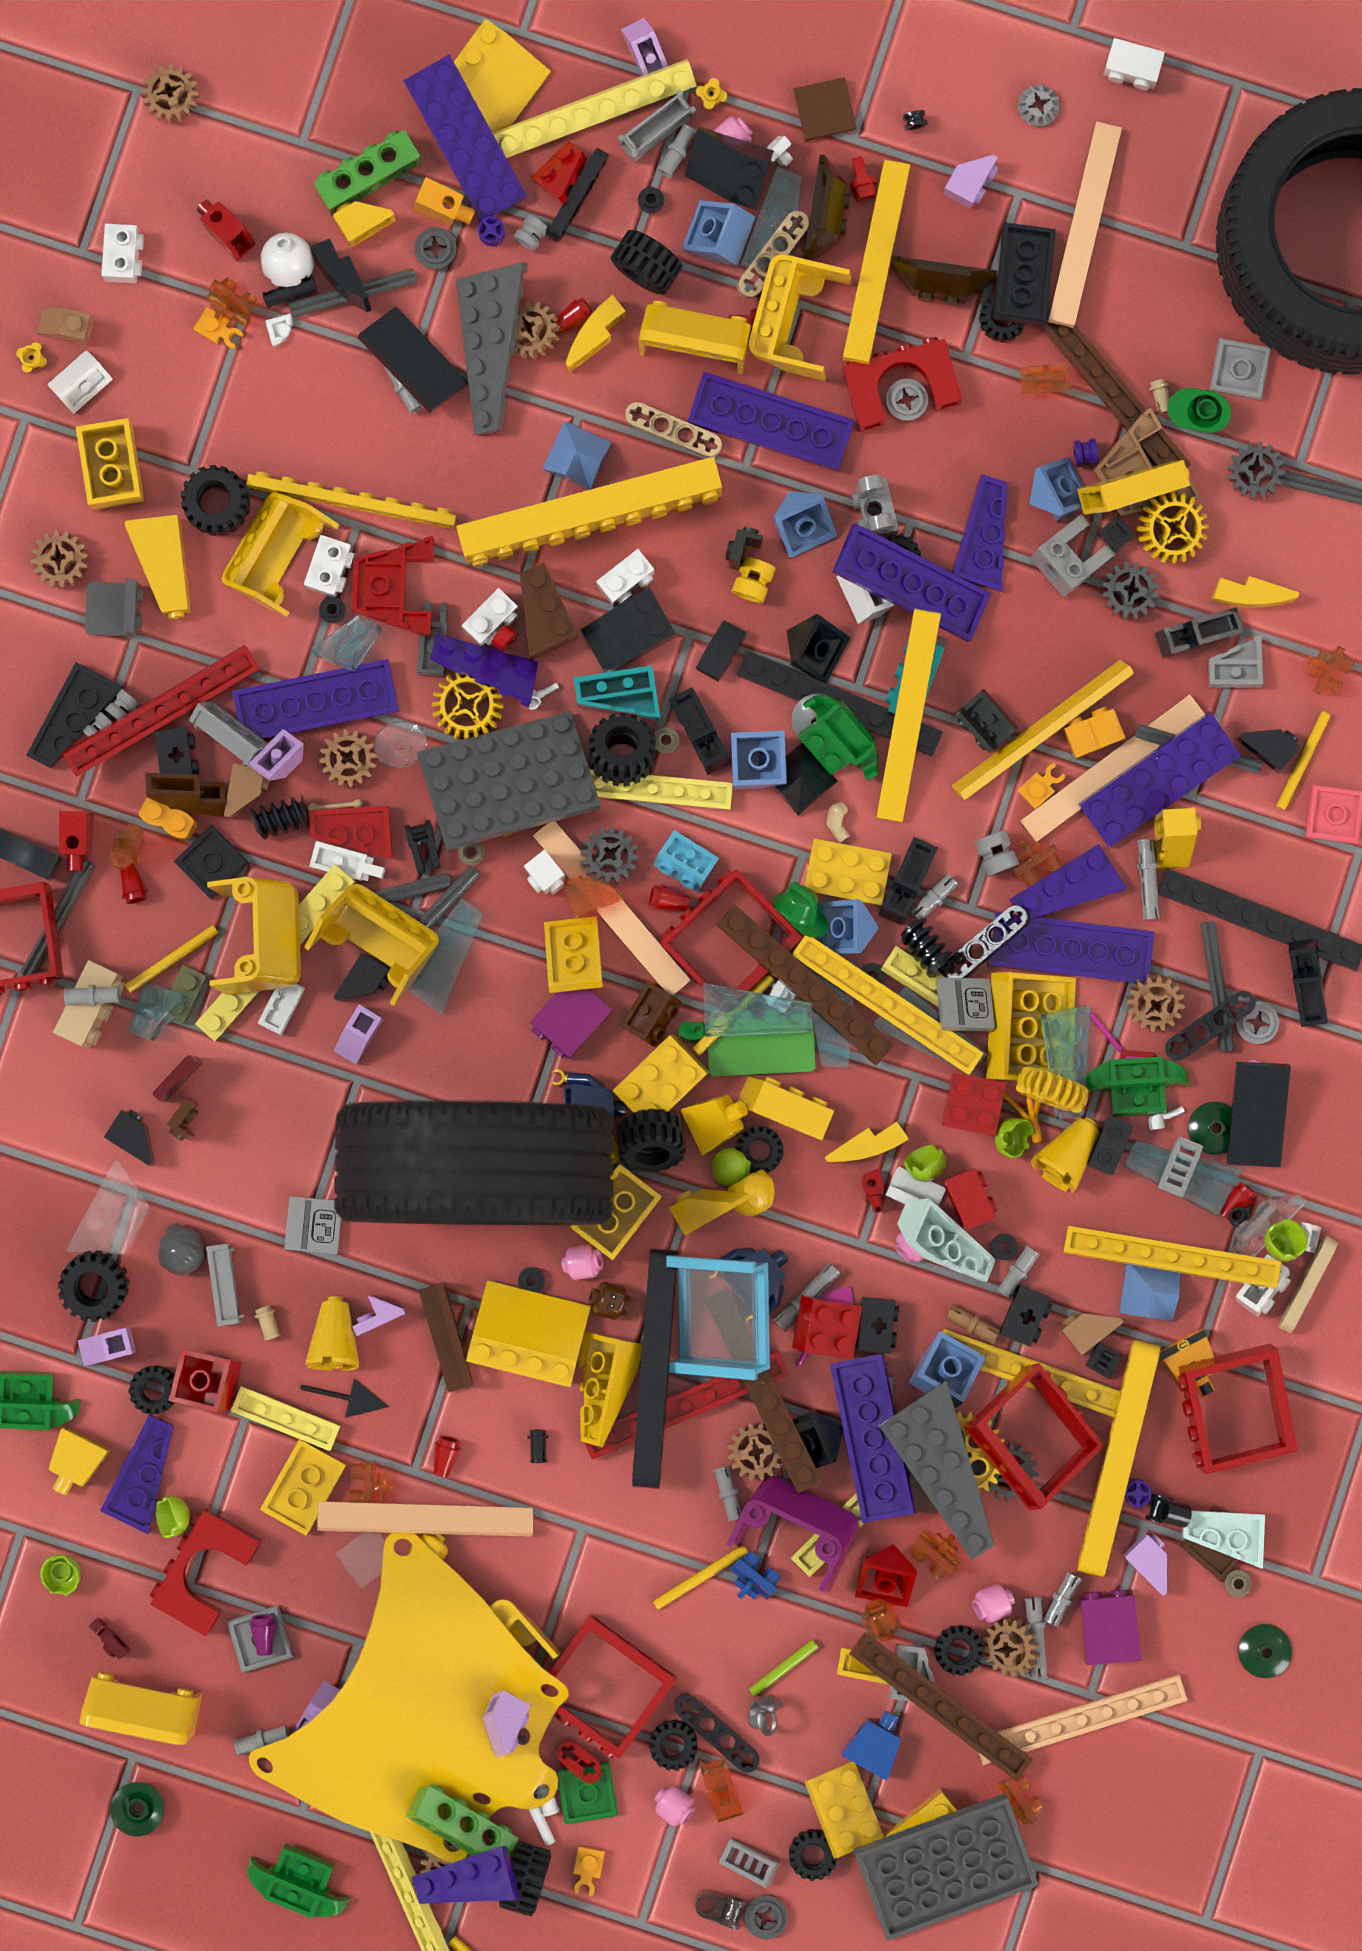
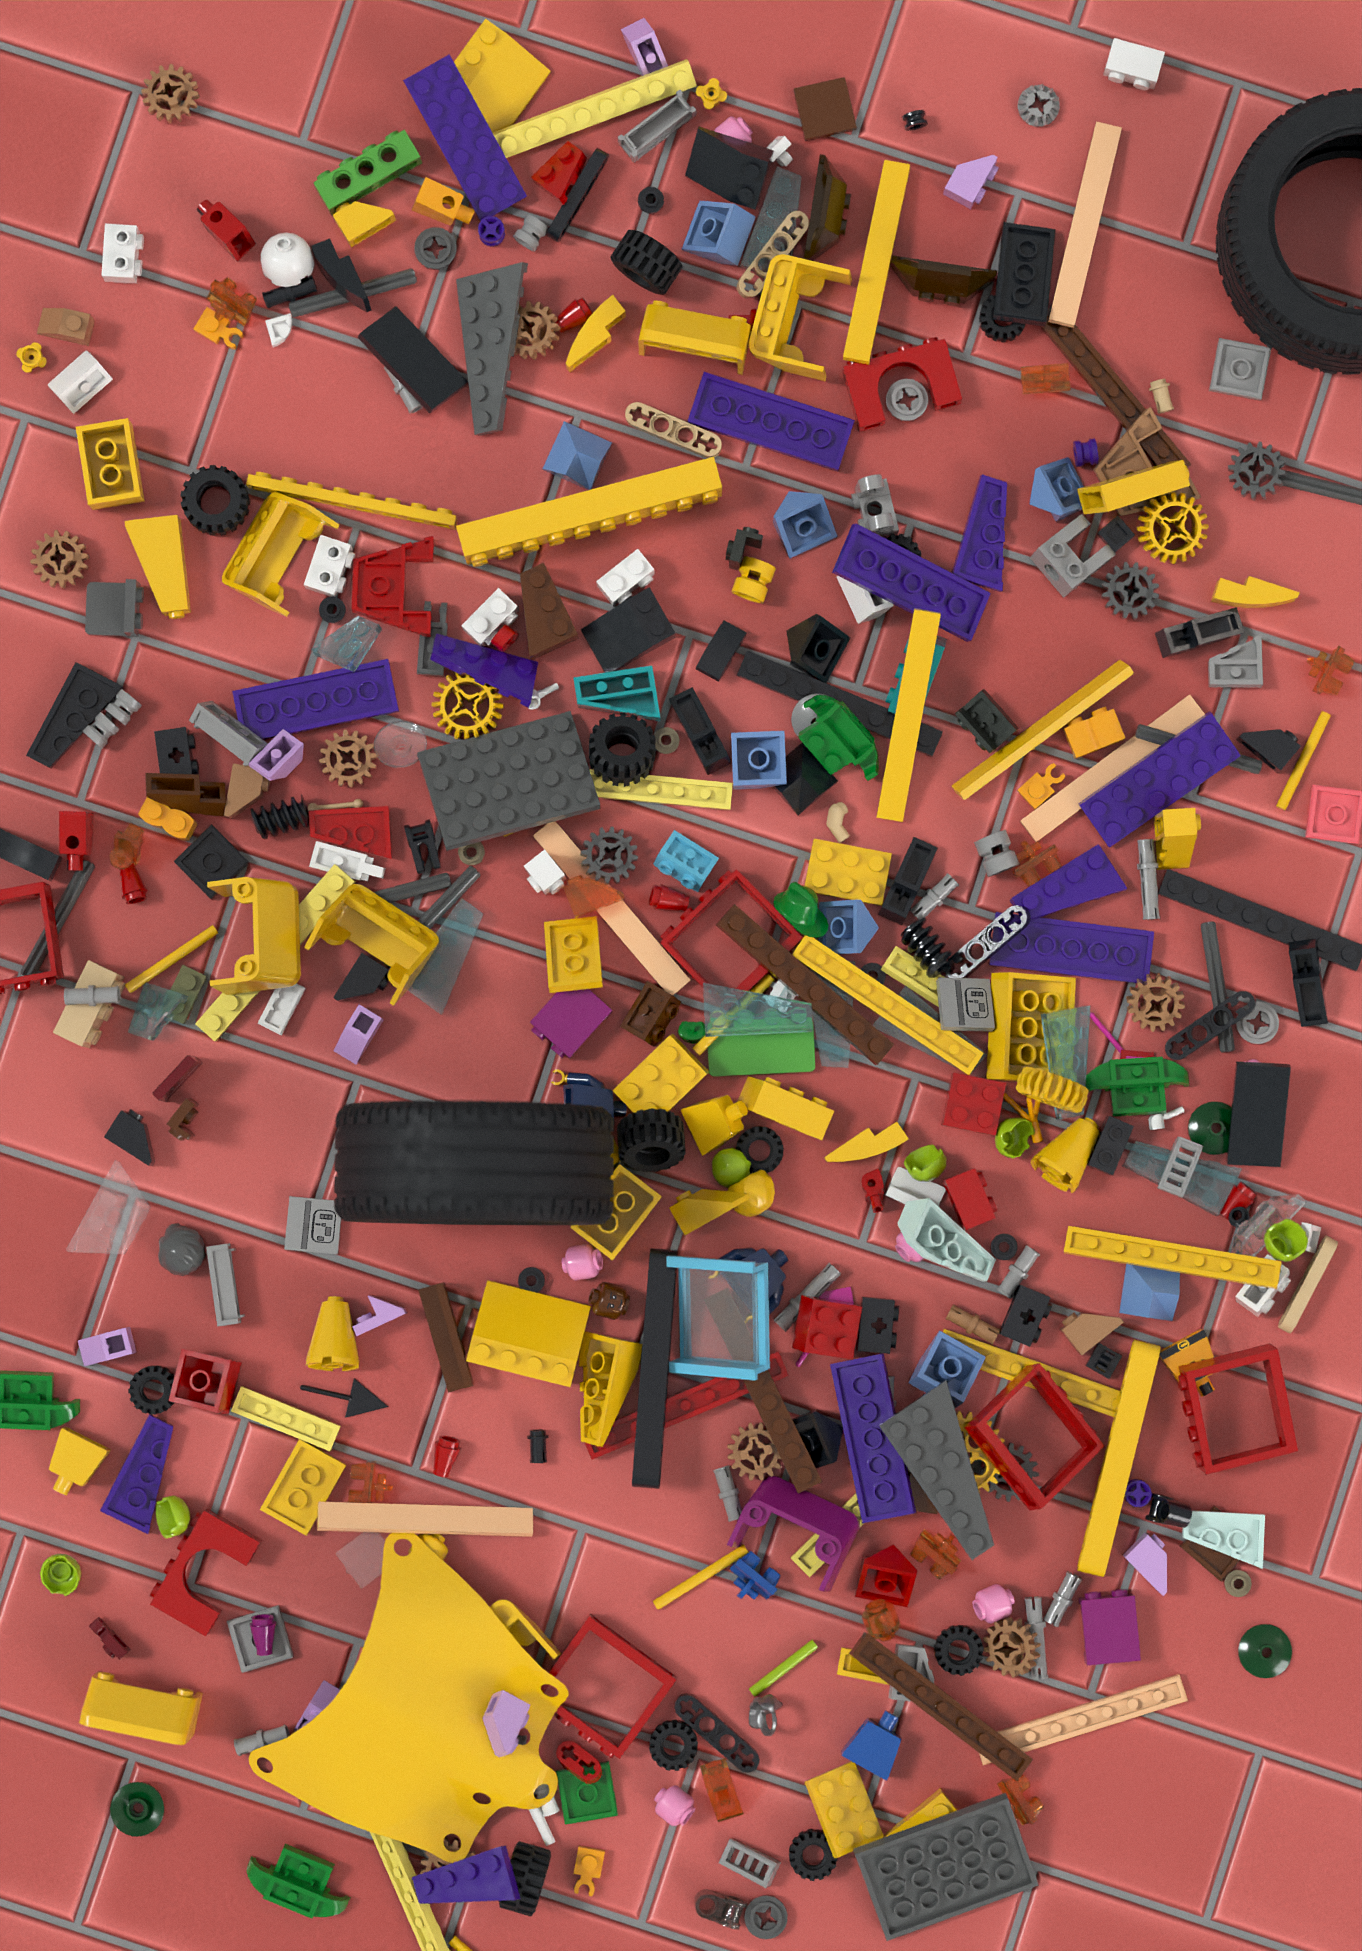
black tyre [58,1250,129,1322] -> none
red plate [62,645,259,777] -> none
tan pin [254,1305,281,1341] -> none
bright green brick [406,1784,519,1858] -> none
light grey pin [657,125,697,179] -> none
red piece [850,156,877,201] -> none
green piece [1168,388,1231,433] -> none

